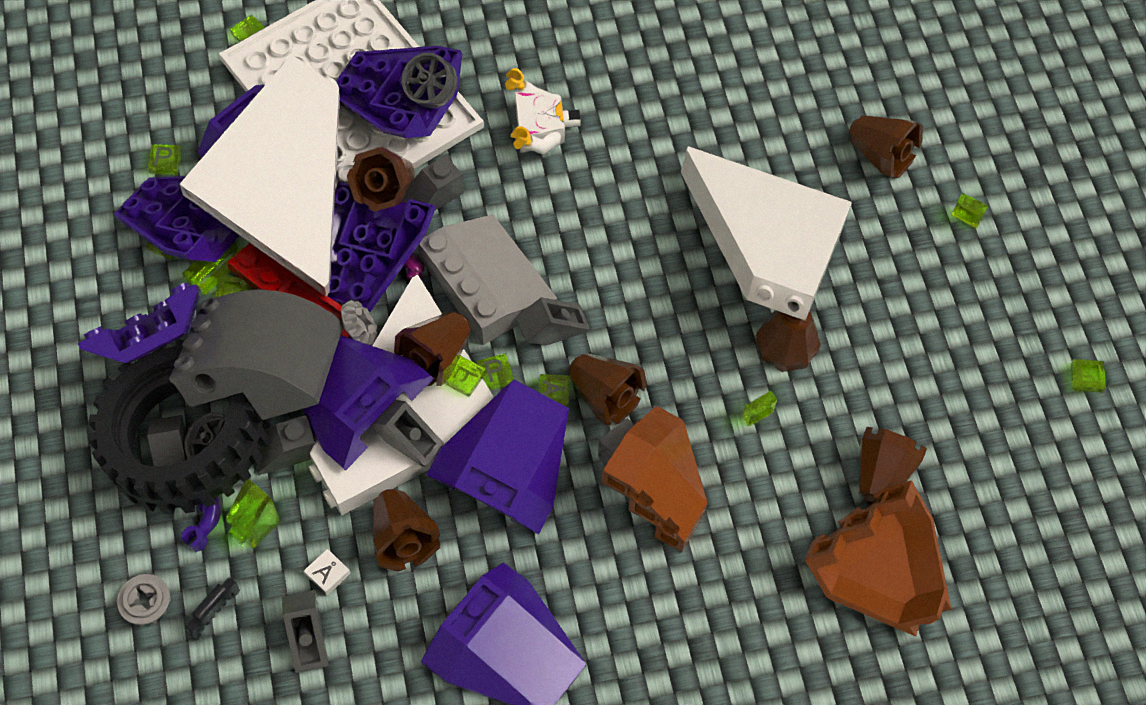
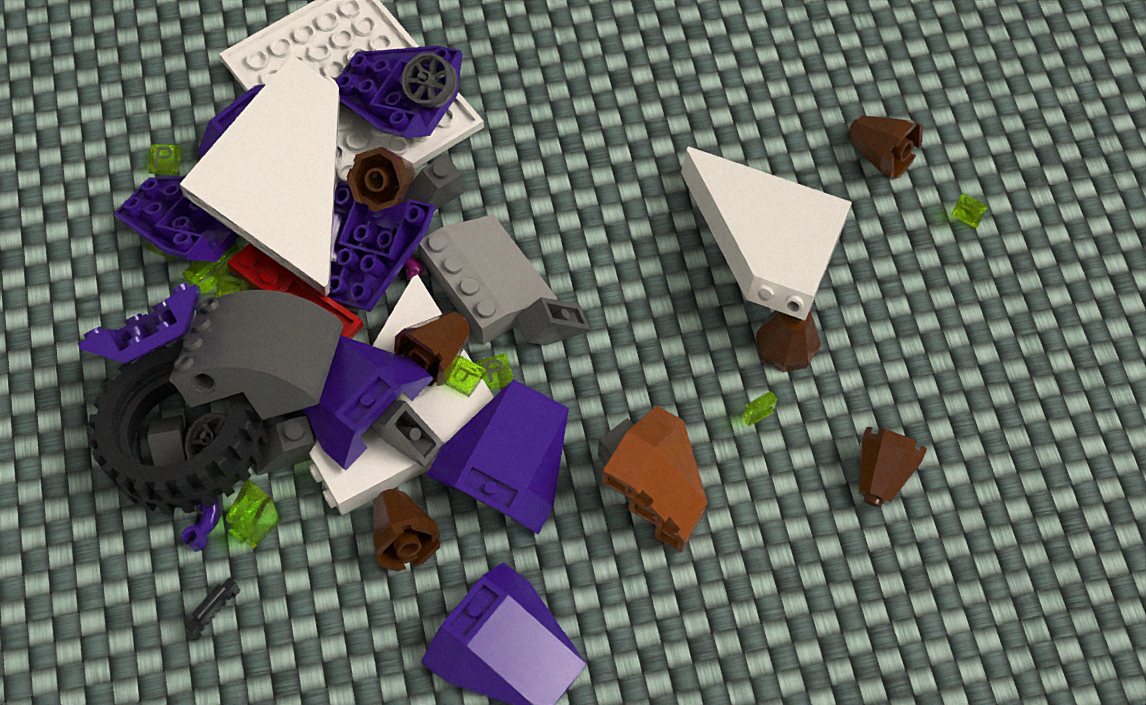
light grey gear [117,574,171,626] -> none
clear neon green tile [230,14,265,42] -> none
dark grey slope [282,590,329,673] -> none
white tile [304,549,351,595] -> none
light grey gear [341,300,378,345] -> none
white torso [505,68,580,154] -> none
clear neon green tile [539,374,570,407] -> none
reddish brown cone [569,354,647,426] -> none
dark orange panel [805,480,952,637] -> none
clear neon green tile [1071,359,1106,393] -> none

